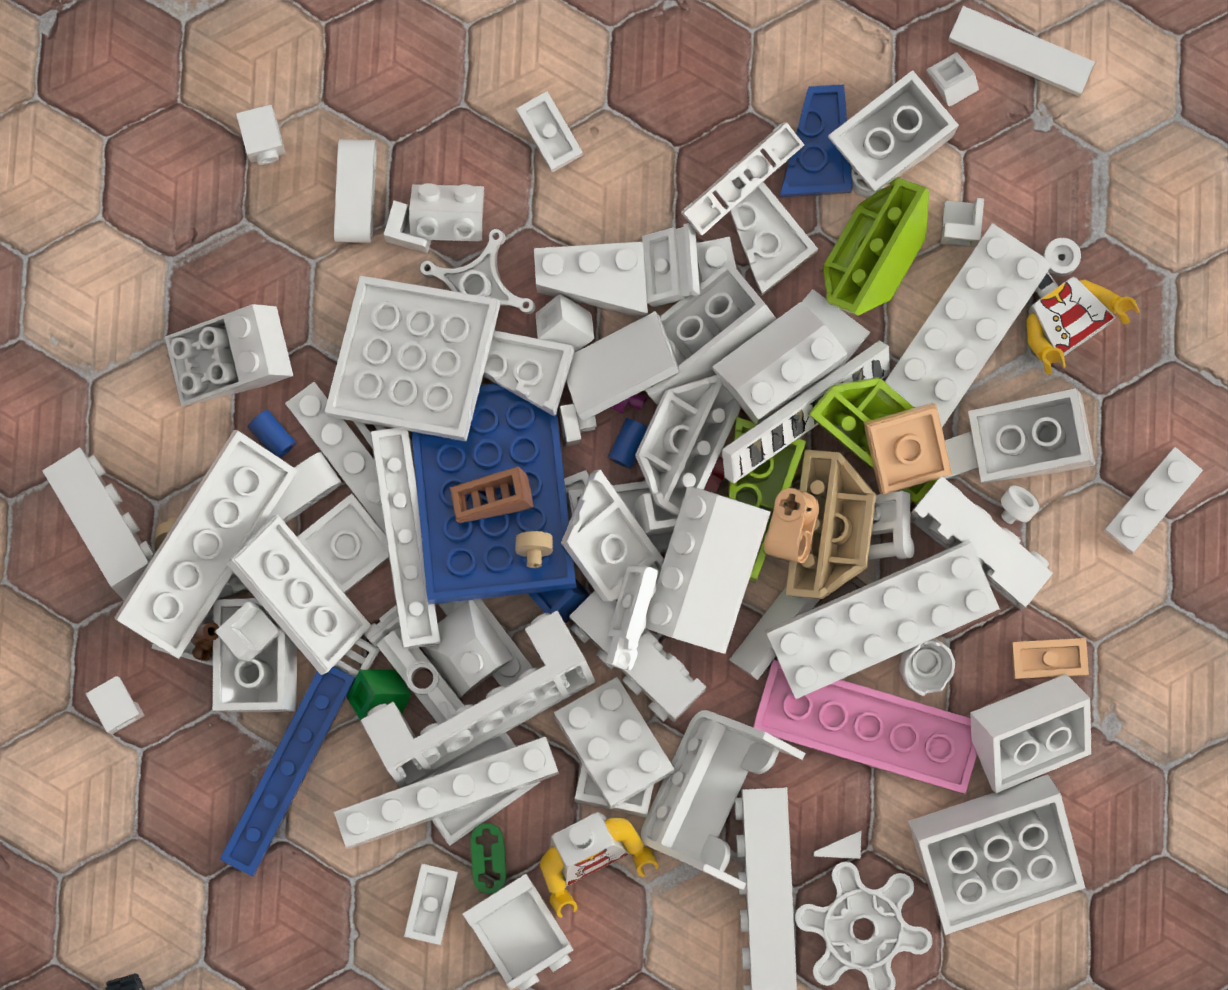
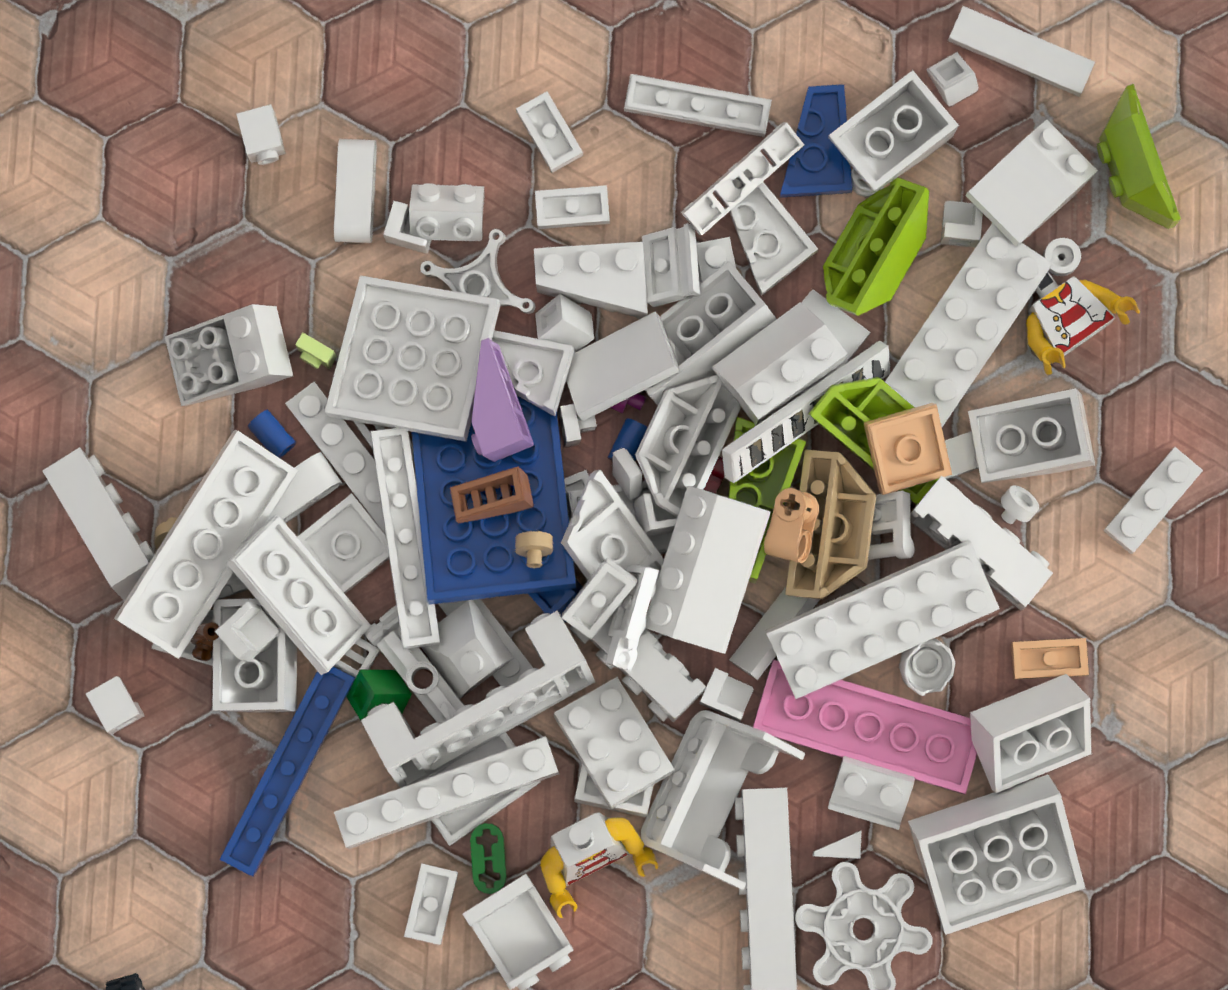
none -> yellowish green plate [295,333,337,369]
none -> lavender slope [471,338,534,462]
none -> white plate [535,185,610,229]
none -> white plate [561,558,637,639]
none -> white tile [612,448,642,500]
none -> white tile [624,74,772,137]
none -> white panel [699,668,753,722]
none -> white plate [828,756,915,830]
none -> white slope [965,120,1098,247]
none -> lime wedge [1097,84,1181,229]

